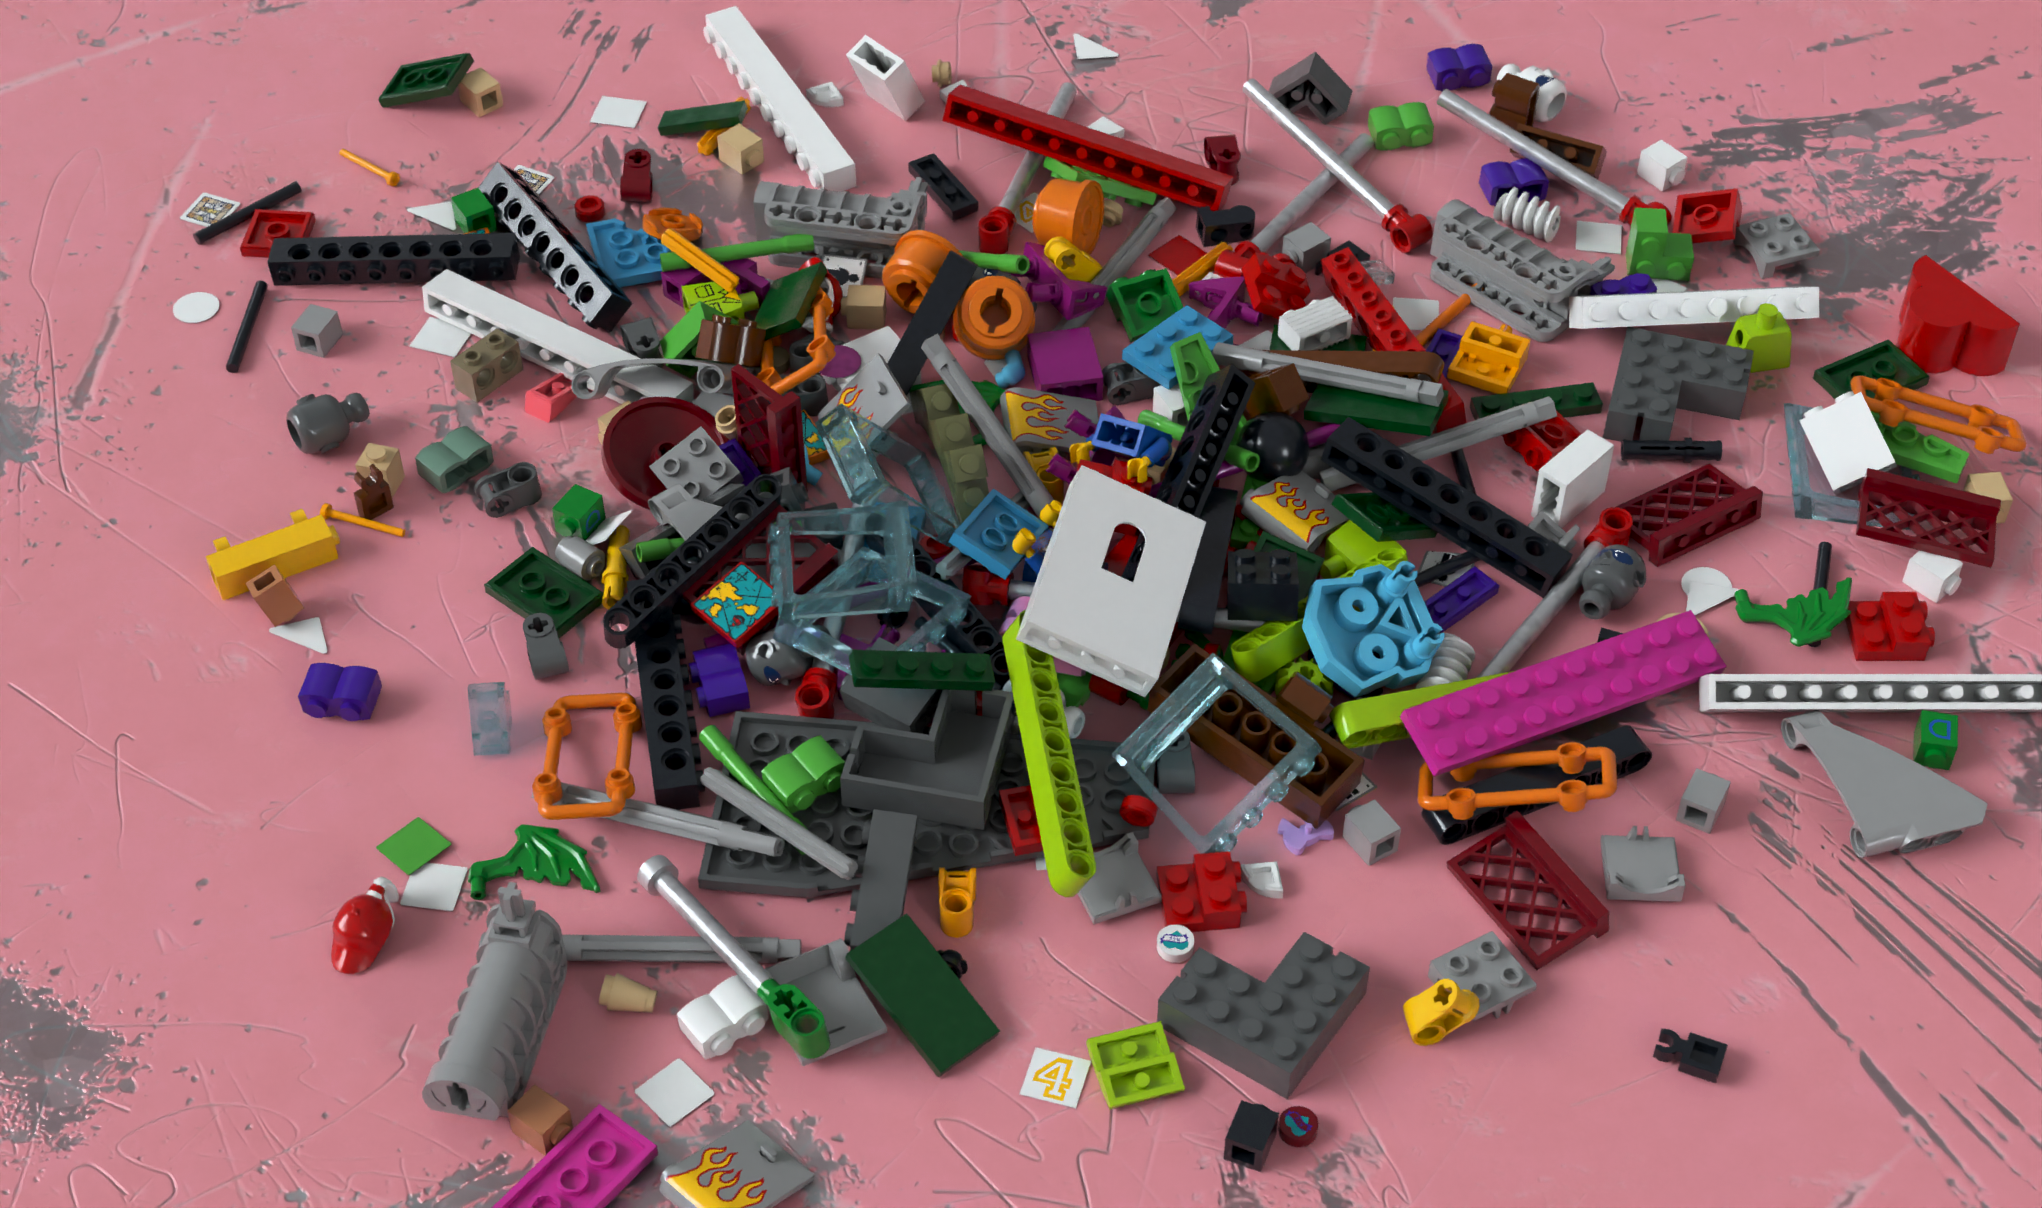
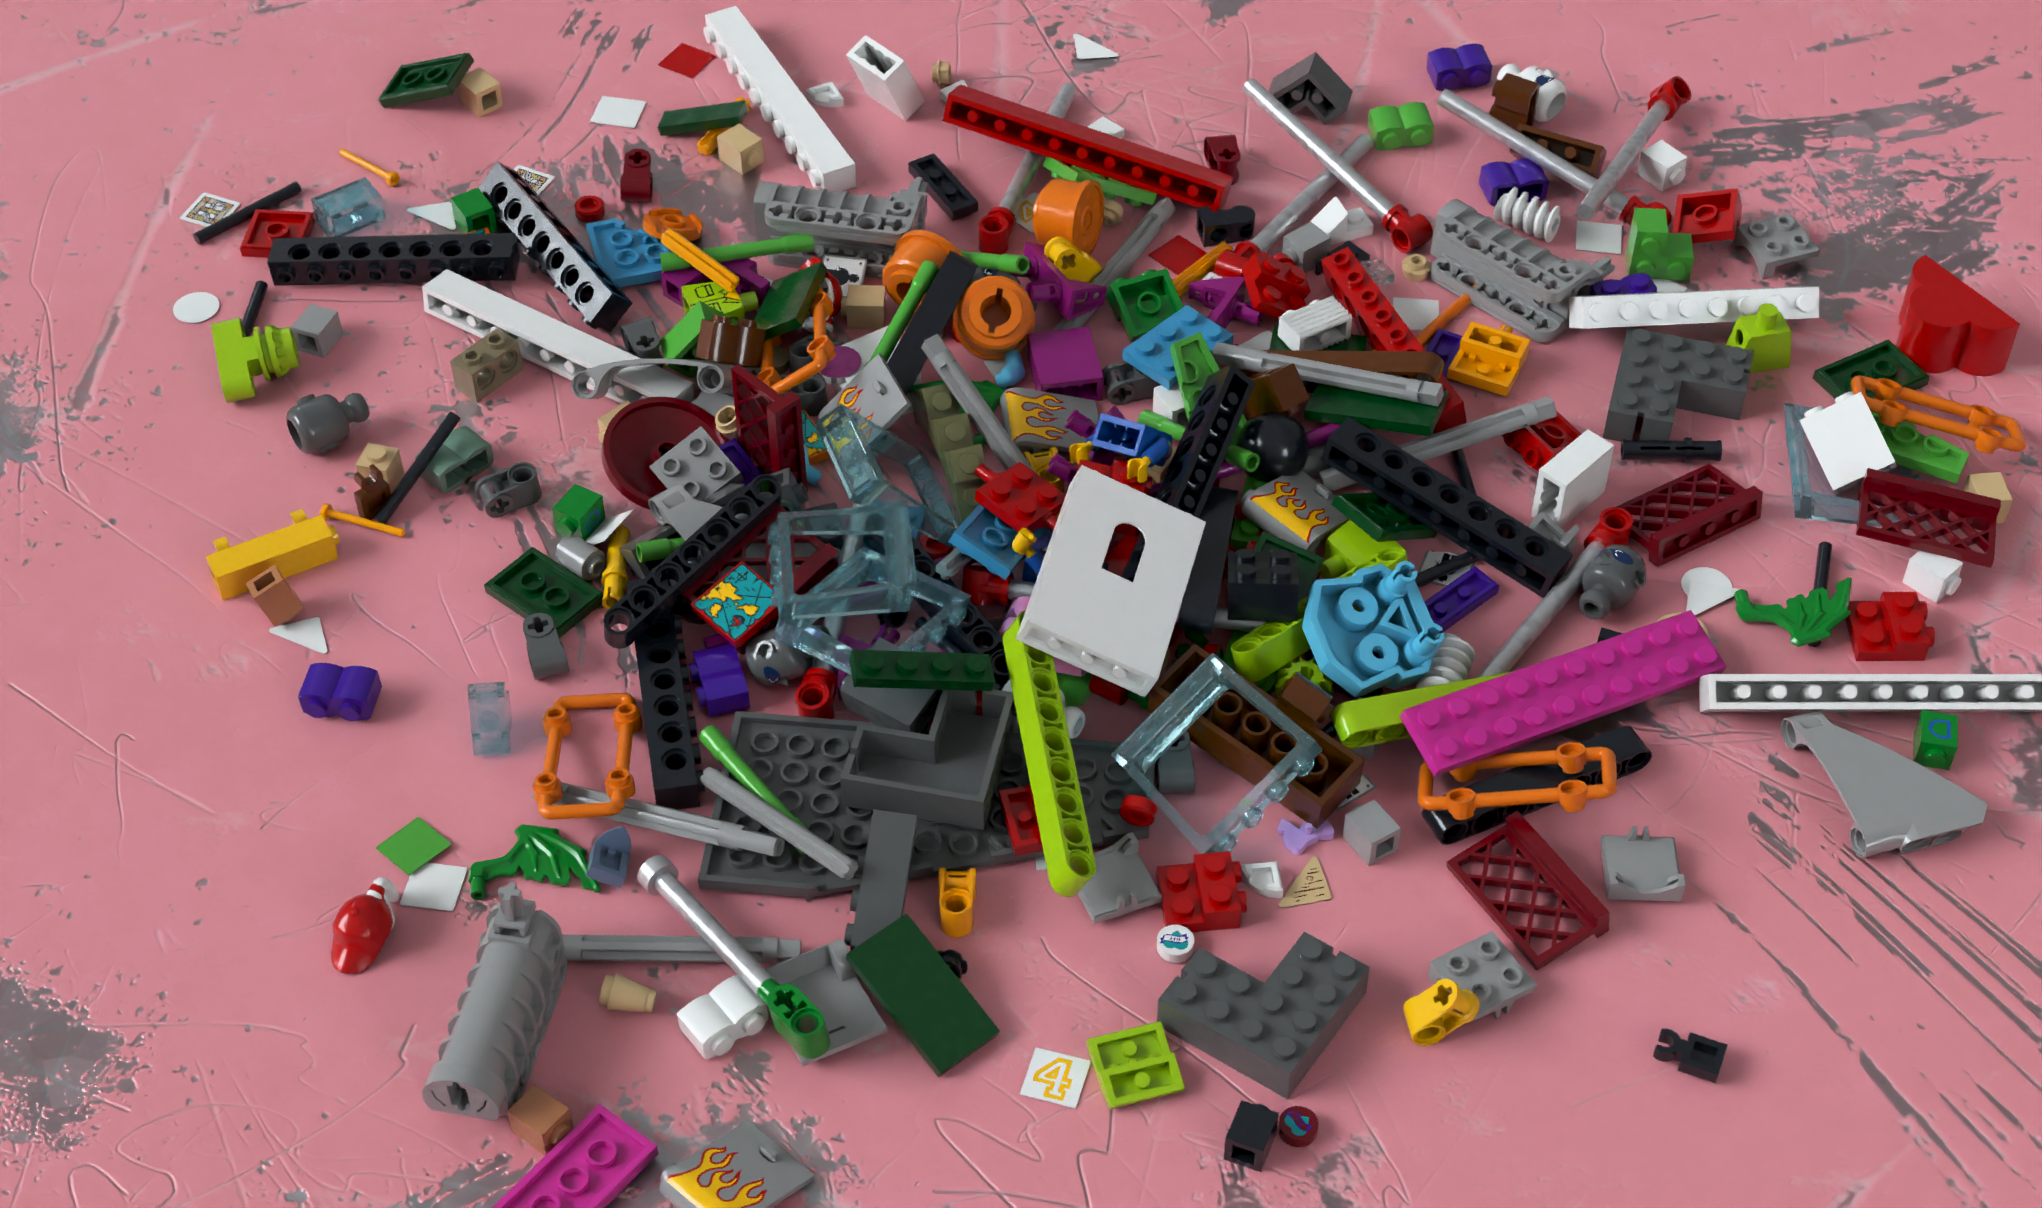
white sticker [409,317,471,357] -> none
coral slope [525,373,577,423] -> none
white sticker [635,1058,714,1127] -> none
bright green brick [762,736,845,813] -> none
dark green plate [1470,382,1603,420] -> none
light grey brick [1676,768,1731,834] -> none
none -> lime beam [211,318,300,403]
none -> clear light blue brick [311,177,386,237]
none -> black bar [374,411,461,524]
none -> sand blue plate [586,826,631,888]
none -> red sticker [658,43,716,78]
none -> bright green piece [864,260,939,367]
none -> red plate [974,462,1066,532]
none -> tan sticker [1278,856,1332,908]
none -> white slope [1309,197,1374,245]
none -> tan plate [1402,254,1432,282]
none -> flat silver piece [1576,76,1691,220]

